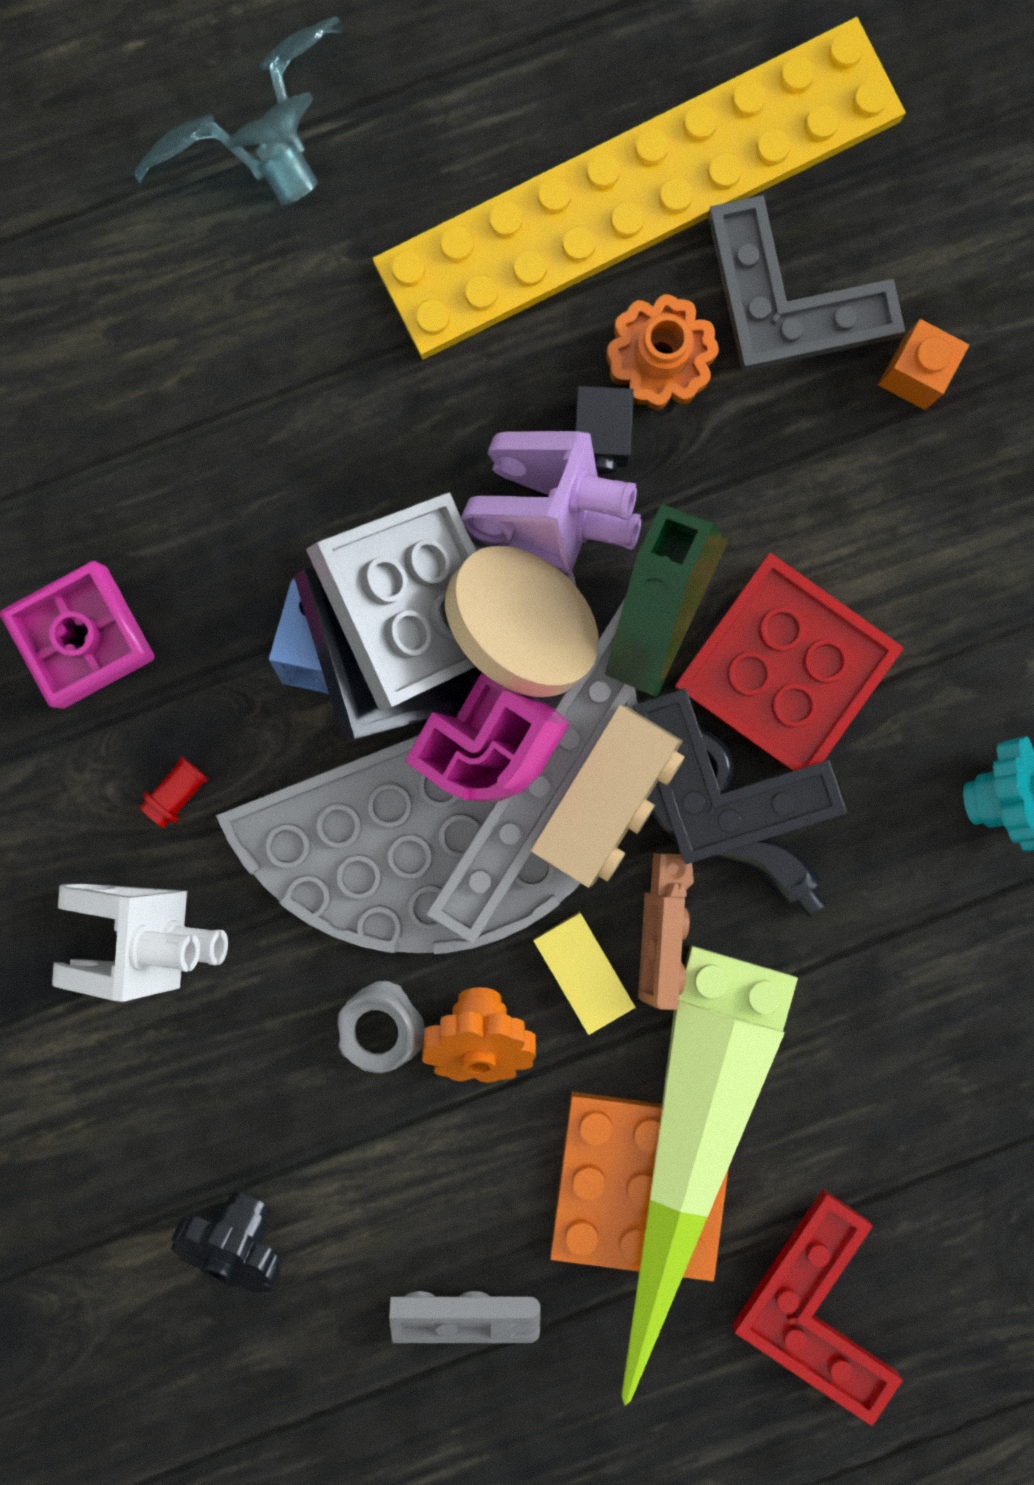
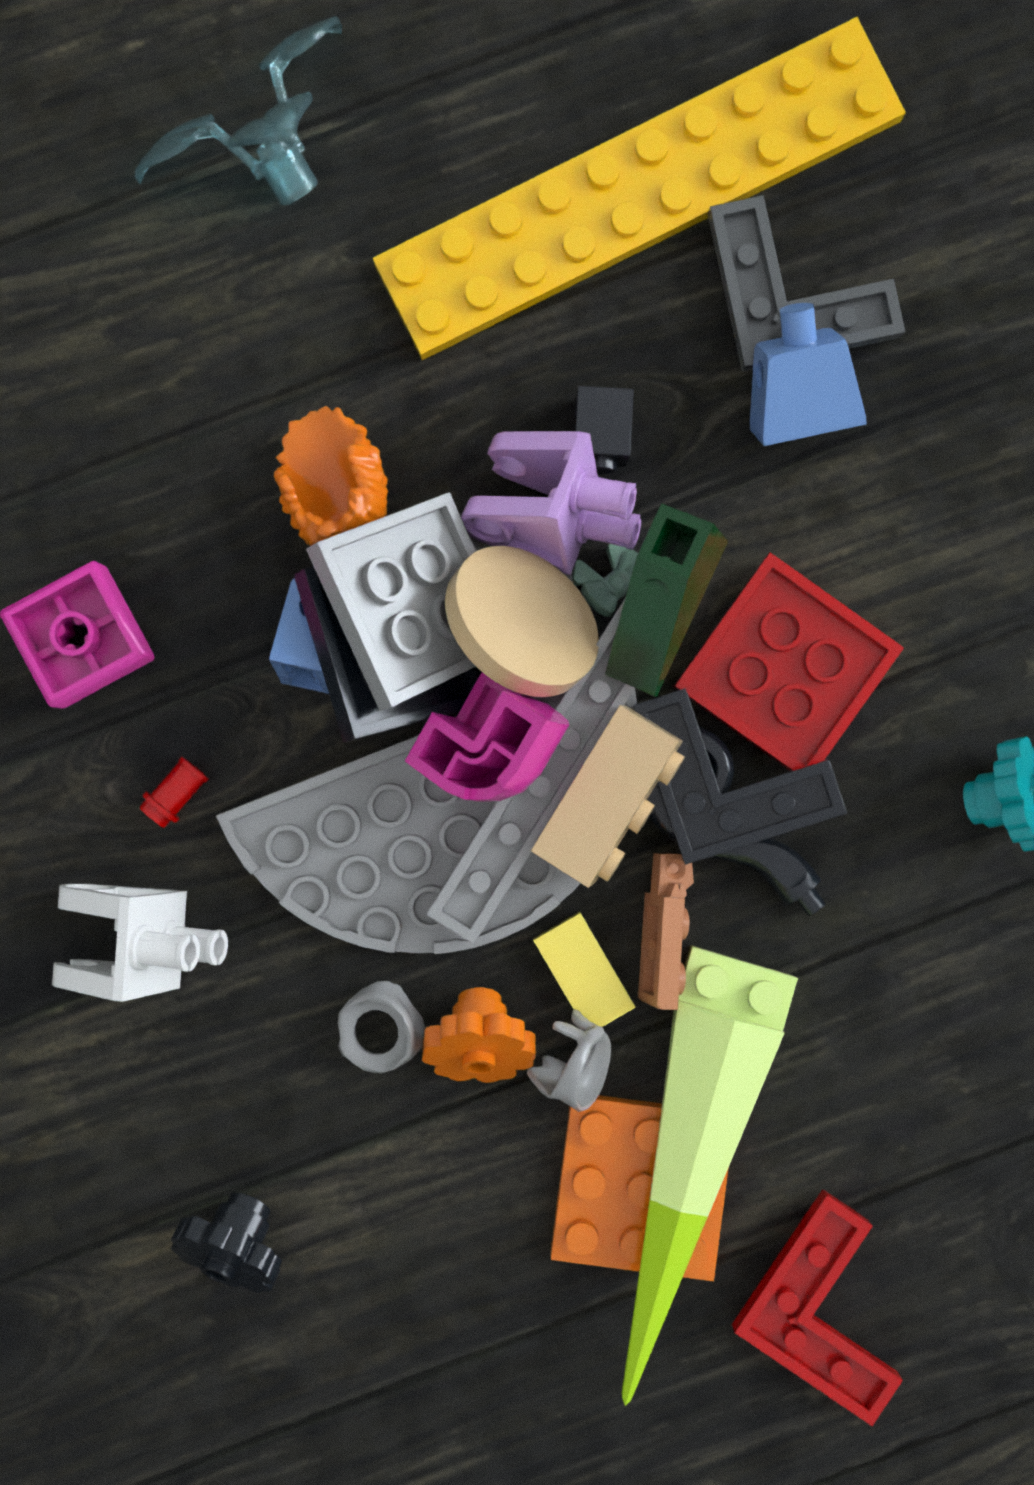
light grey hinge [389,1291,540,1343] -> none
orange plant [606,294,719,410] -> none
orange brick [878,319,969,410] -> none
none -> orange piece [274,406,388,546]
none -> light grey piece [527,1009,611,1112]
none -> sand green piece [572,544,638,617]
none -> medium blue torso [750,303,867,446]

